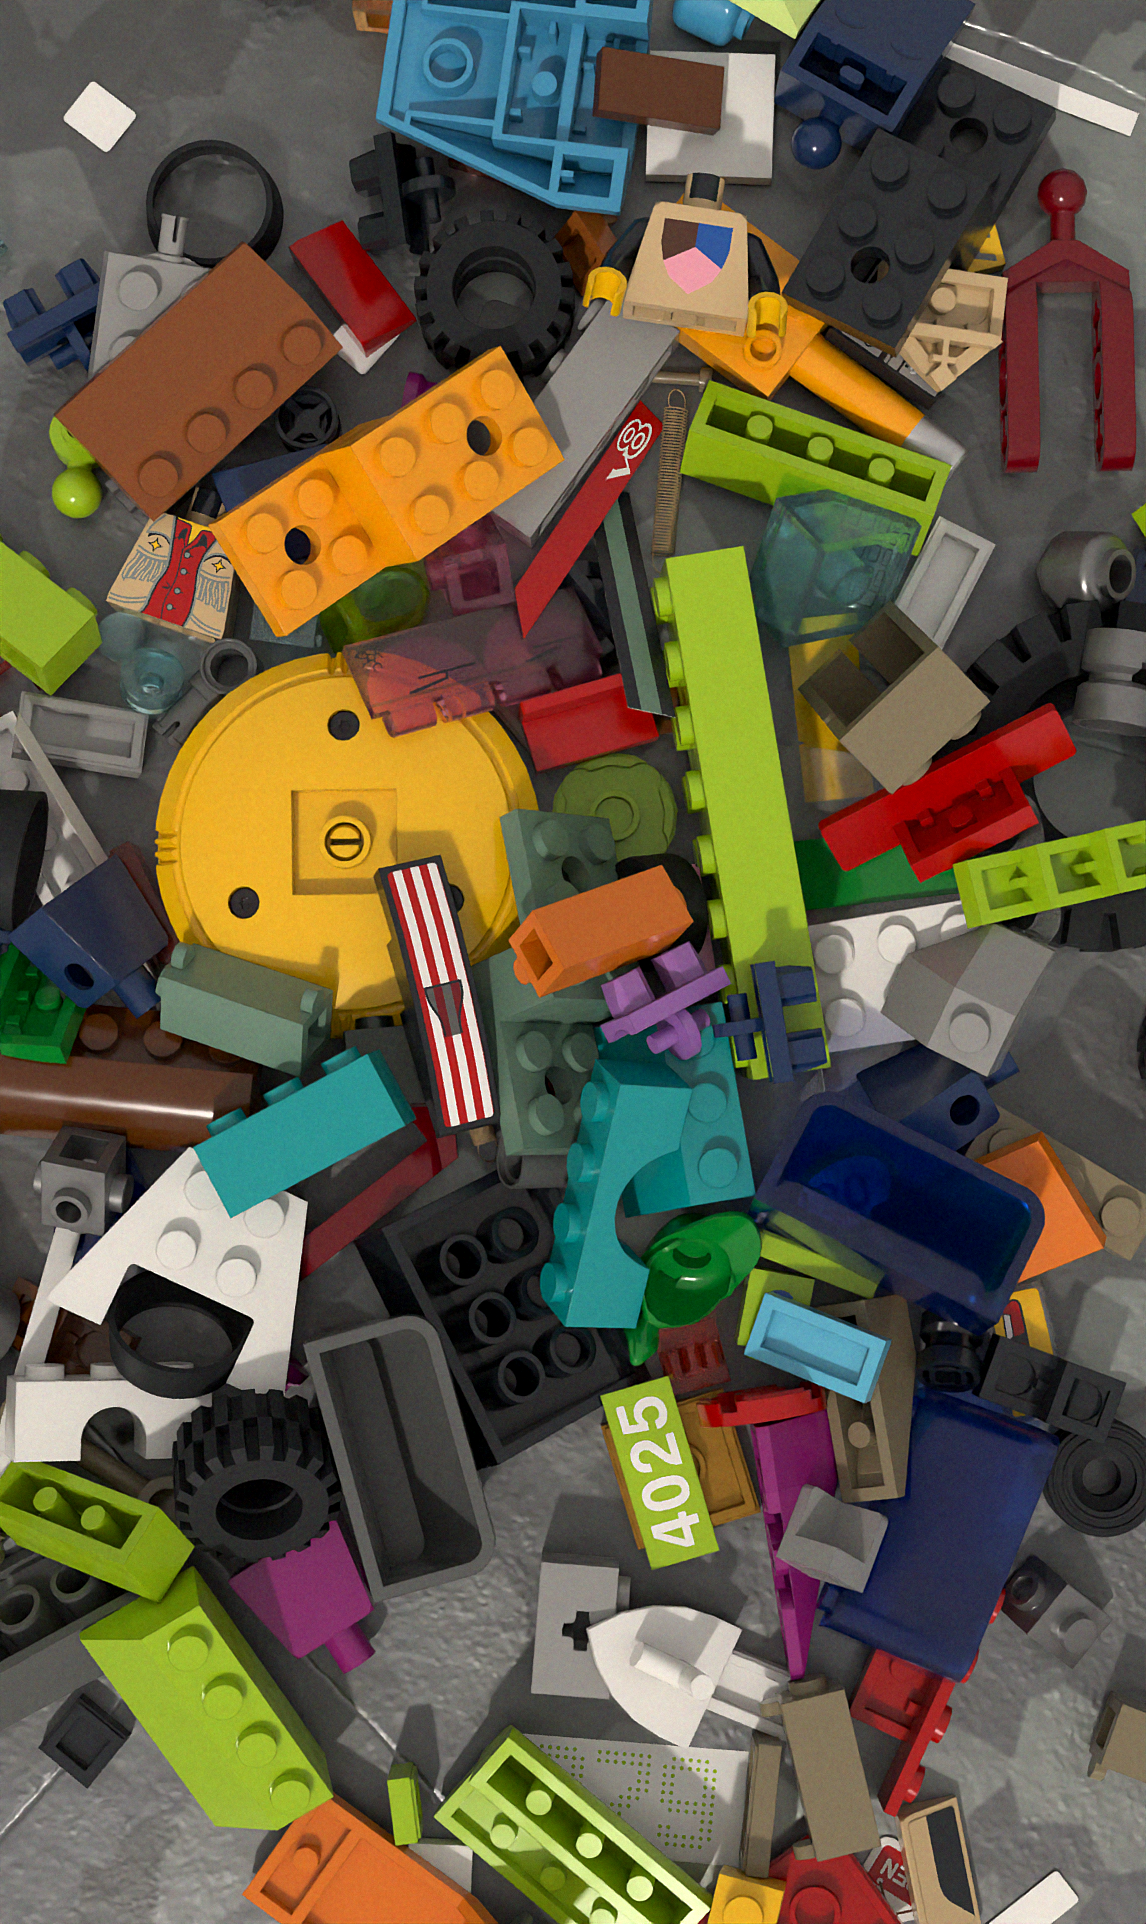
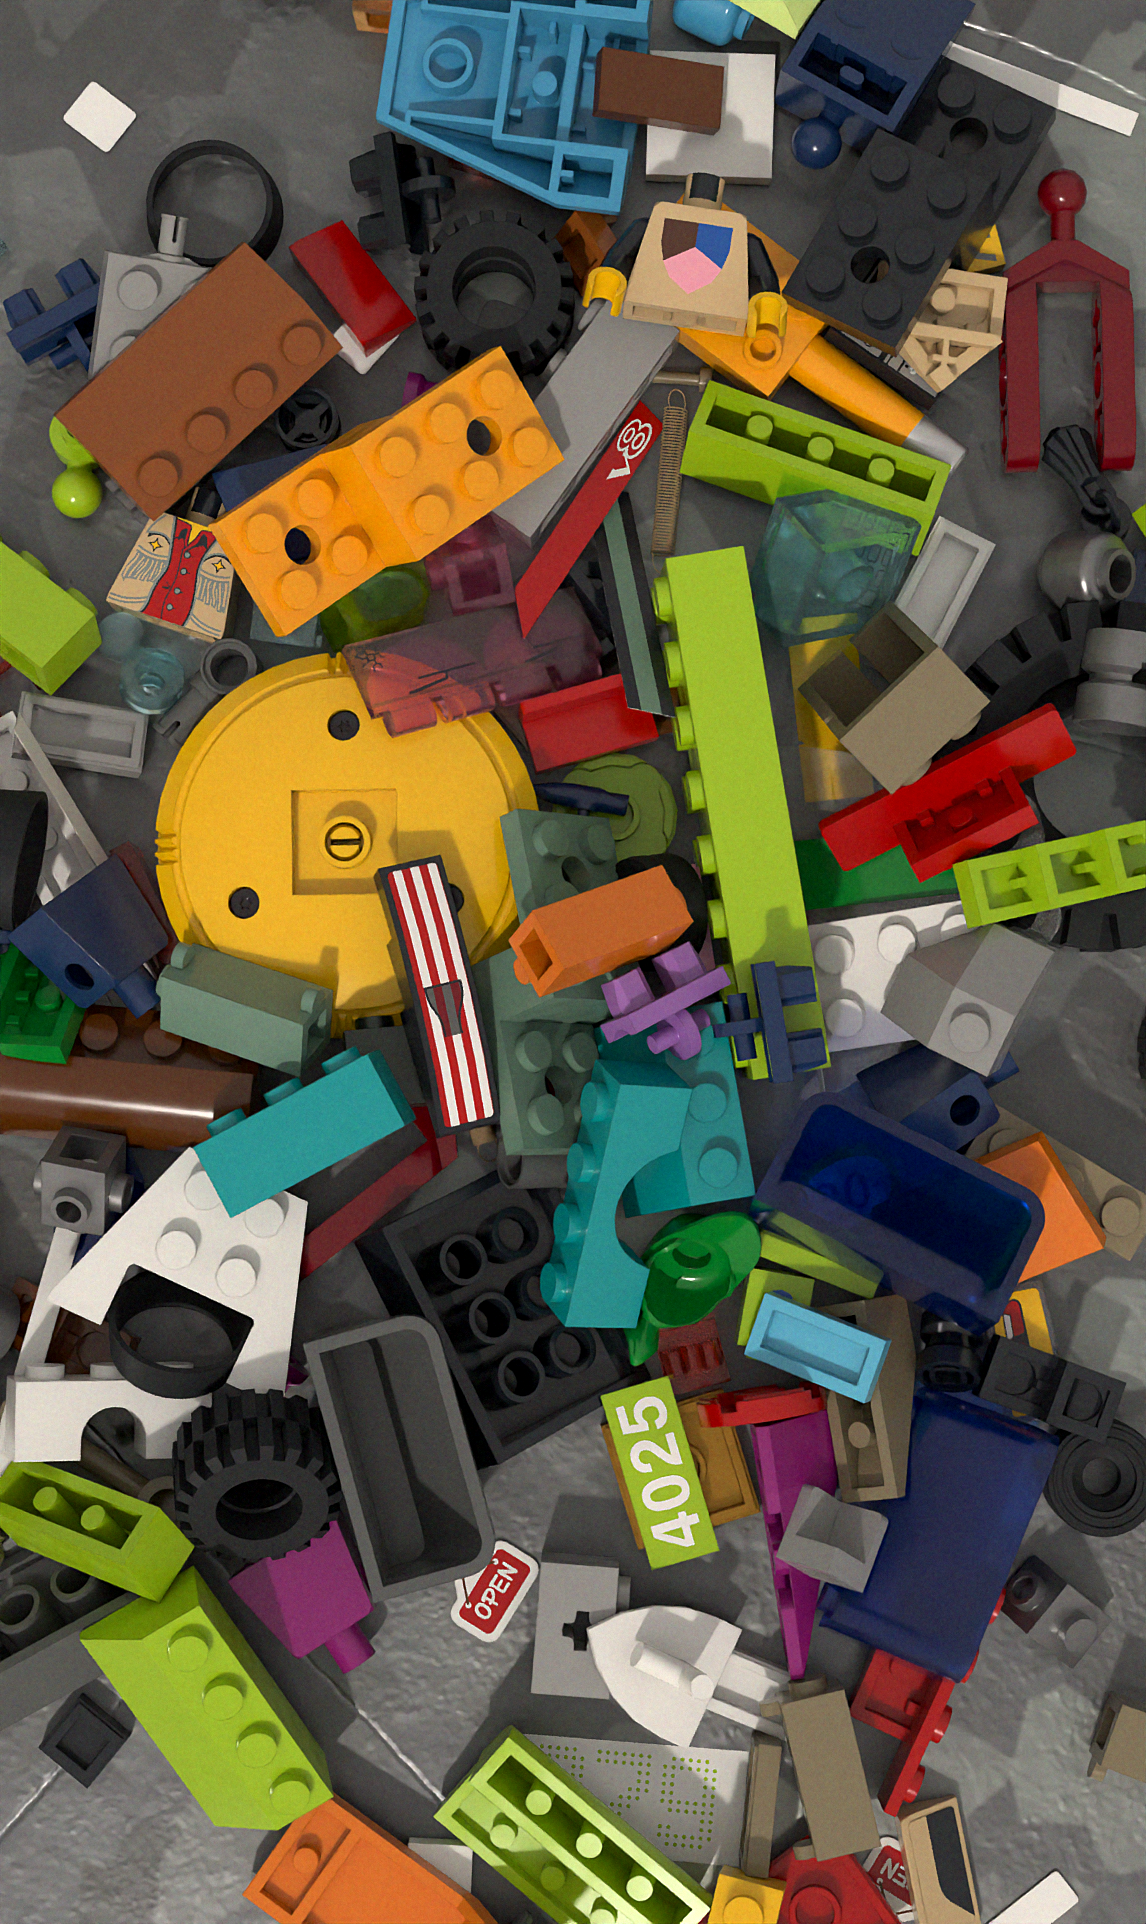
lime tile [387,1762,424,1846] -> none
none -> sticker [451,1540,539,1643]
none -> dark blue helmet [533,782,629,816]
none -> black piece [1041,424,1131,541]

